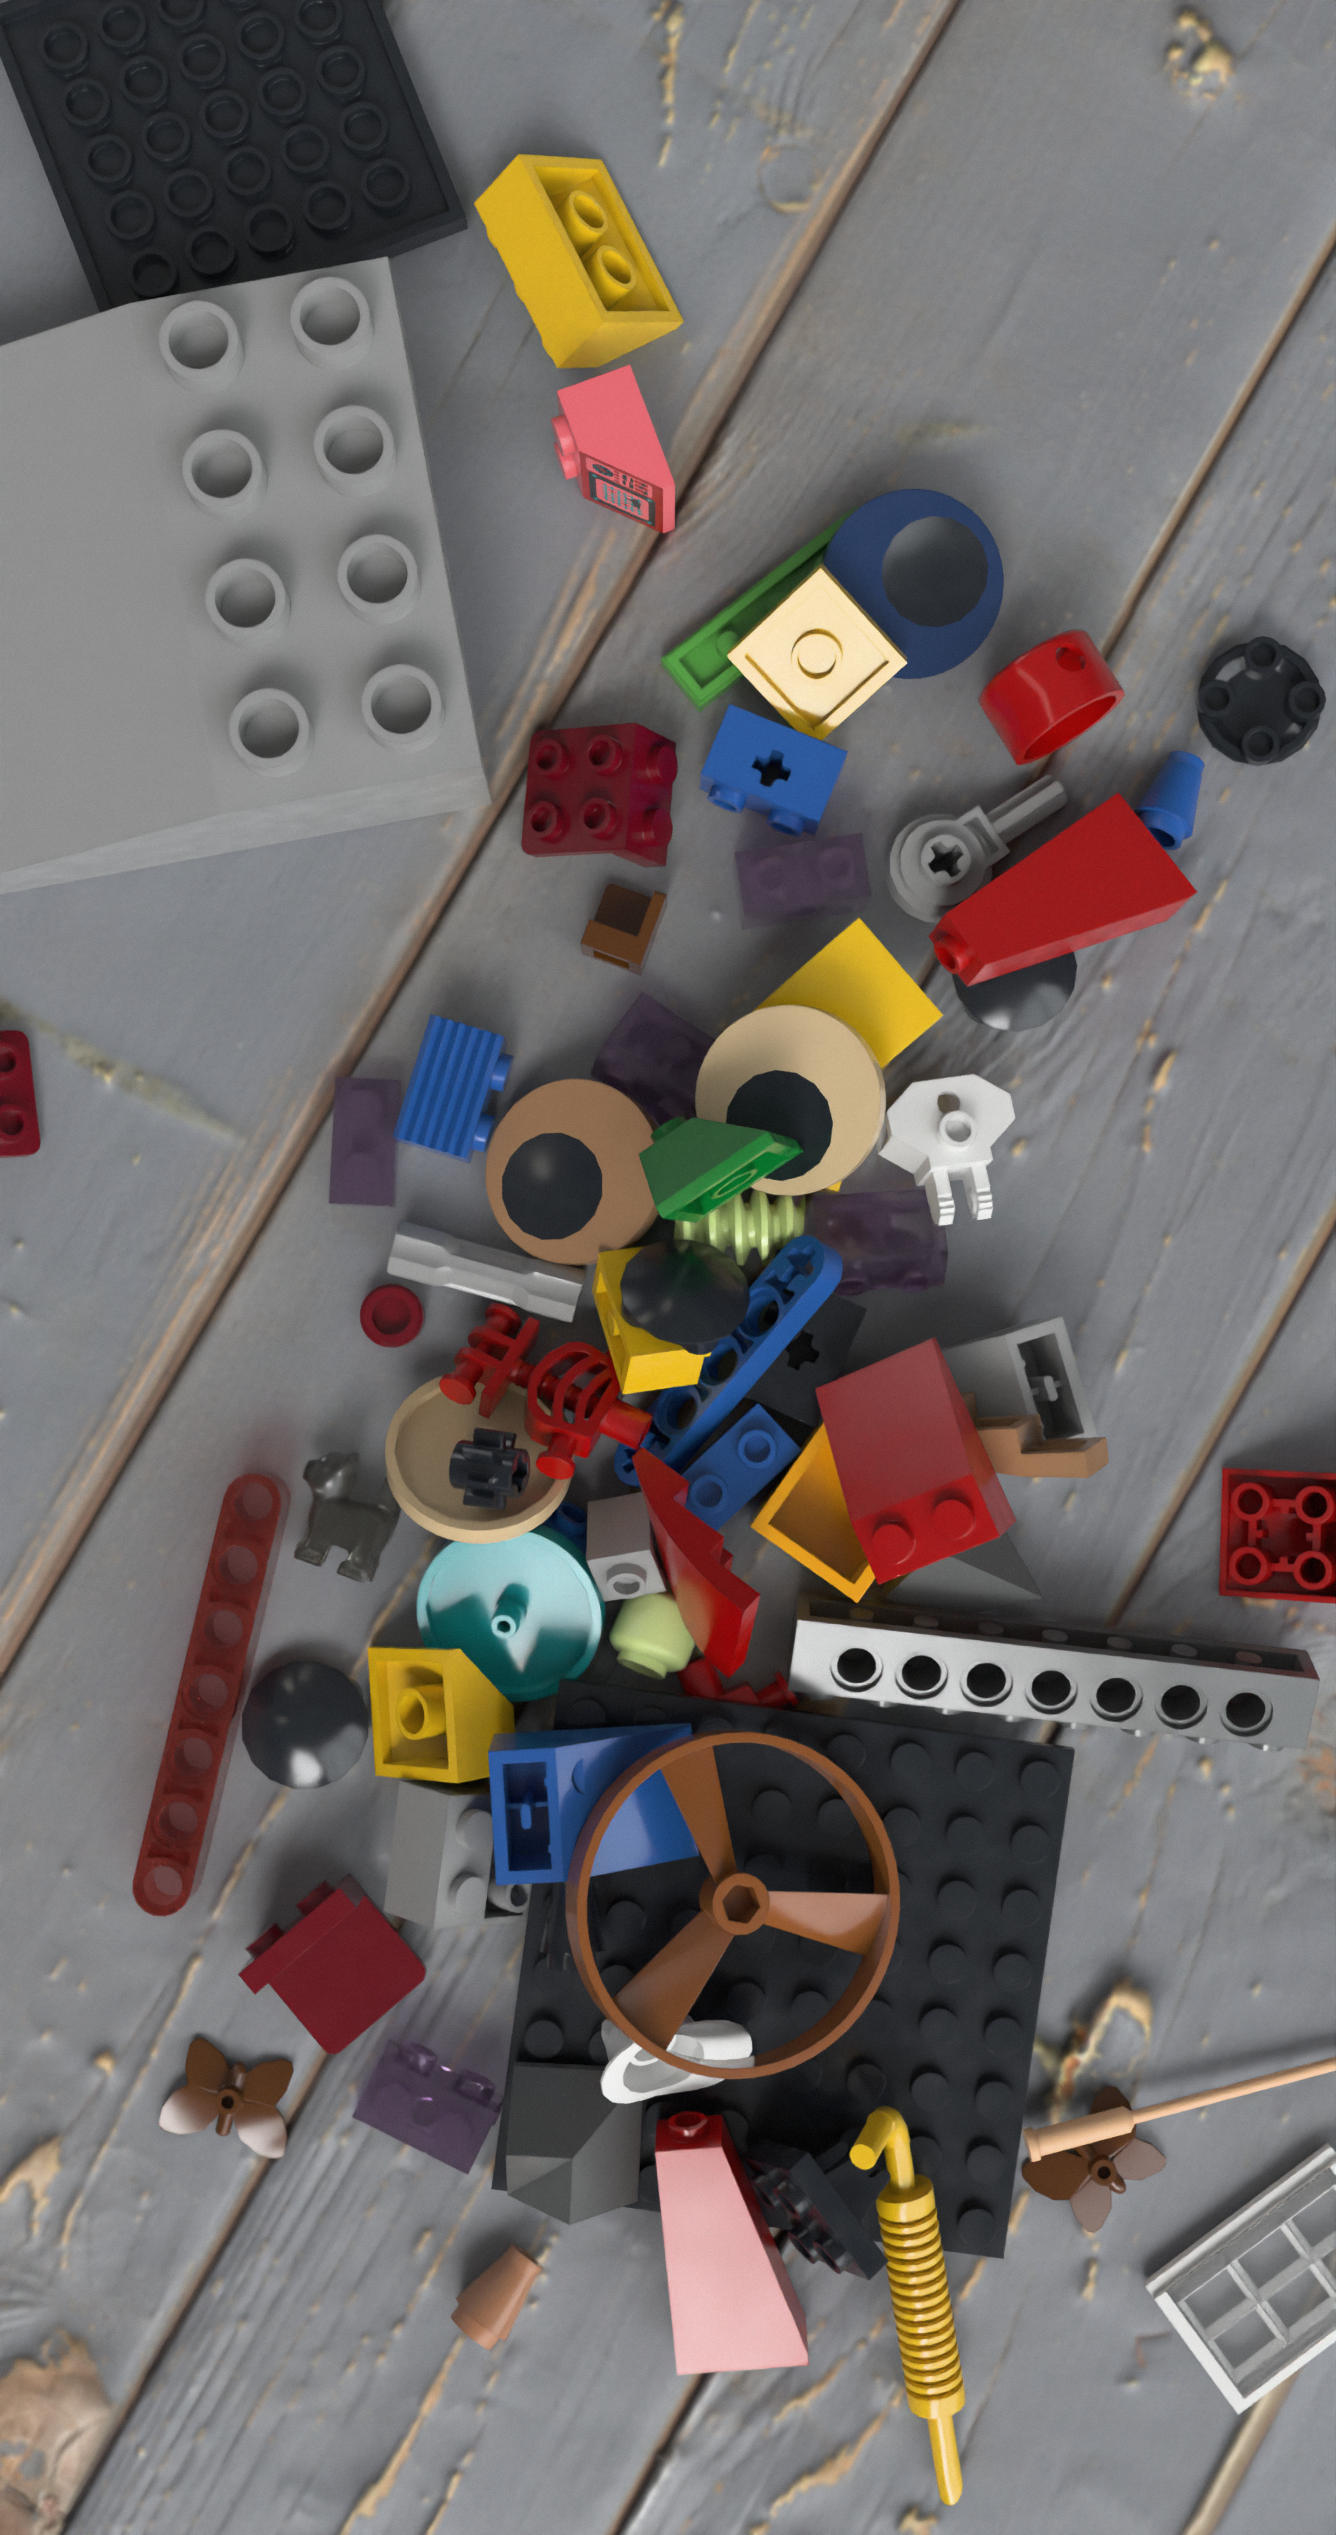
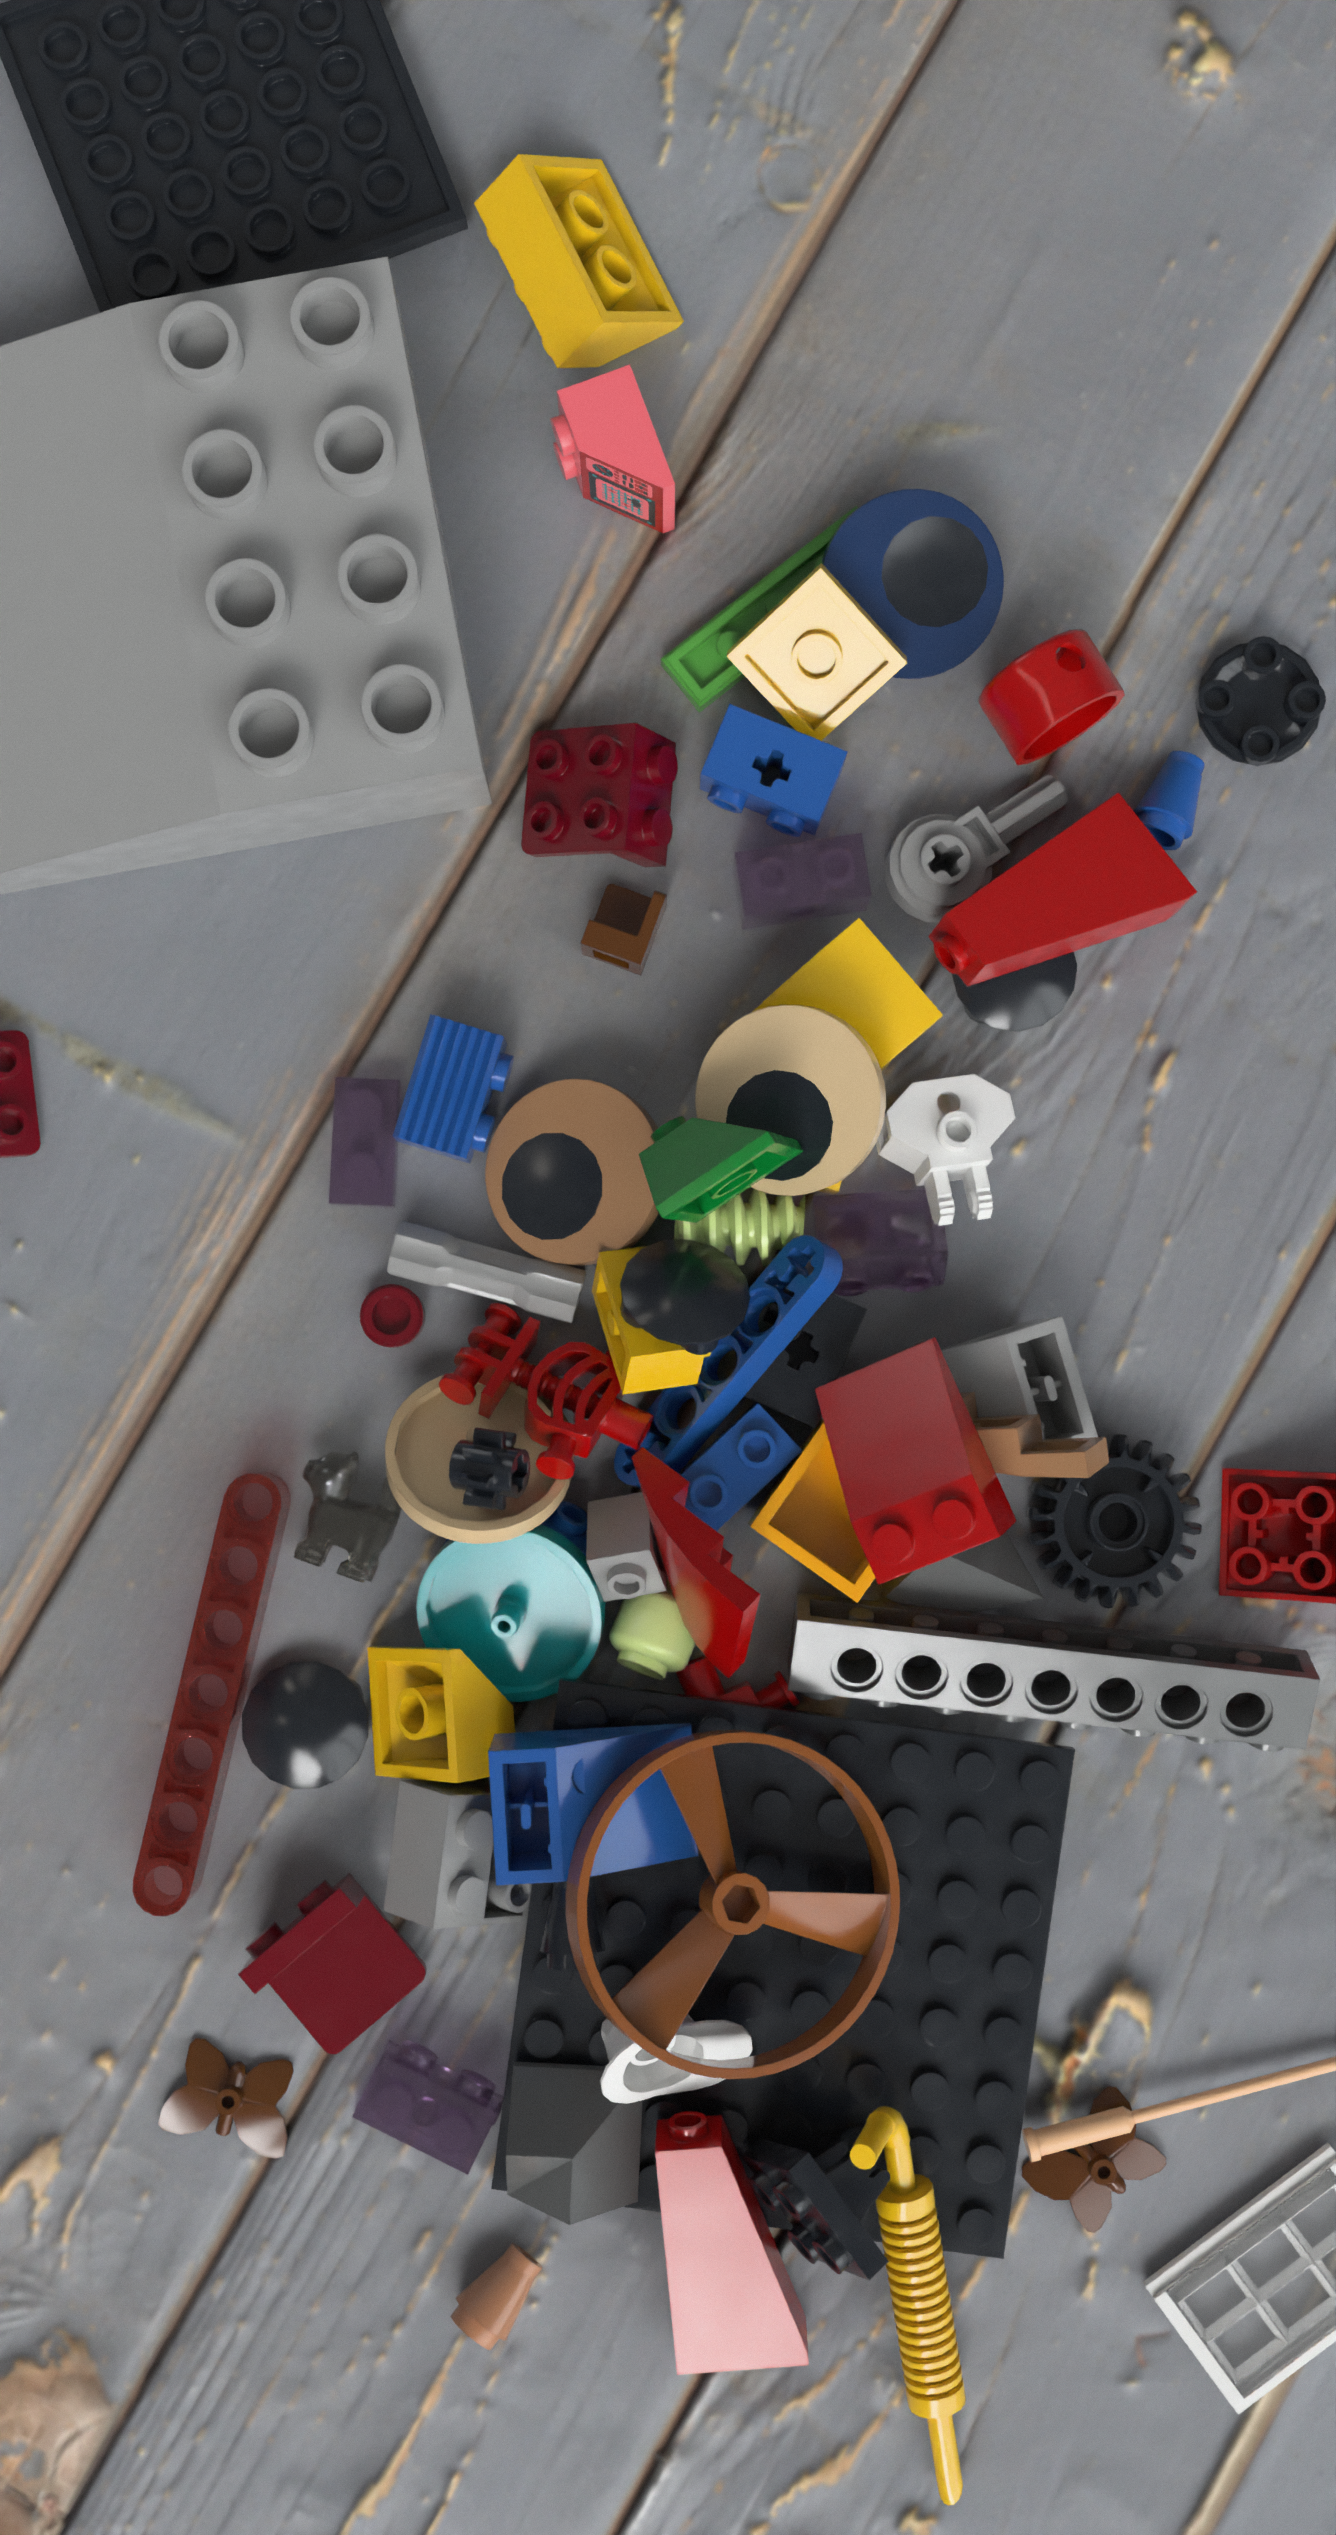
clear purple bracket [591,992,716,1126] -> none
none -> black gear [1026,1434,1202,1608]

